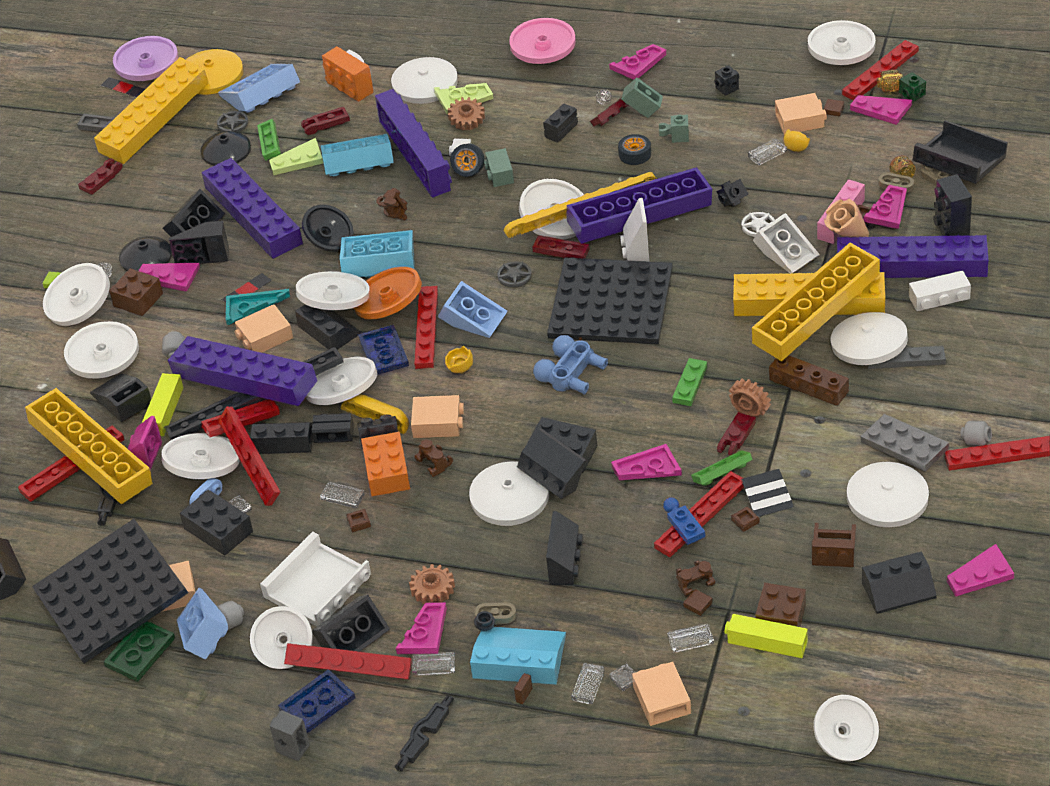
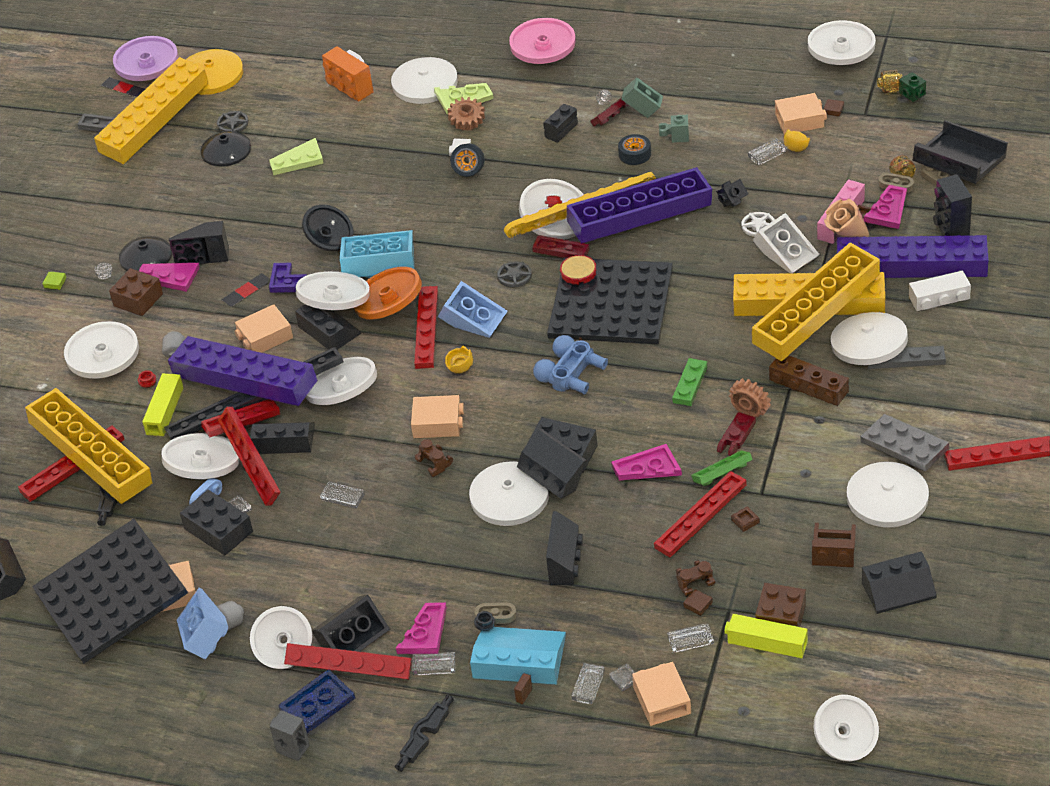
white dish [43,263,110,326] -> none
dark red hinge [78,158,123,195] -> none
black slope [90,373,151,422] -> none
dark green plate [104,621,175,682] -> none
dark pink slope [127,416,162,470] -> none
black slope [162,189,225,237] -> none
dark purple brick [202,158,303,259] -> none
light blue slope [218,64,300,113] -> none
teal wing [226,289,290,325] -> none
bright green plate [257,119,281,161] -> none
white panel [260,532,371,626] -> none
dark red hinge [301,107,350,135] -> none
black brick [312,413,354,443] -> none
medium azure slope [321,134,394,176] -> none
yellow brick [341,394,409,434] -> none
reddish brown tile [346,509,371,533] -> none
black brick [357,414,398,449] -> none
clear blue plate [358,325,409,375] -> none
orange brick [361,432,410,496] -> none
dark purple brick [375,89,452,198] -> none
reddish brown piece [376,188,408,221] -> none
nougat gear [409,564,455,604] -> none
sand green brick [484,148,514,187] -> none
dark pink wing [609,44,666,80] -> none
white slope [620,198,649,262] -> none
blue plate [663,497,705,545] -> none
black brick [714,65,739,96] -> none
black sticker [741,469,794,517] -> none
red plate [842,40,919,101] -> none
dark pink wing [850,95,912,125] -> none
dark pink wing [947,544,1014,596] -> none
light grey head [961,421,992,447] -> none
none -> red plate [138,370,157,387]
none -> dark purple plate [269,262,307,293]
none -> red plate [544,195,562,208]
none -> pearl gold tile [560,255,596,284]

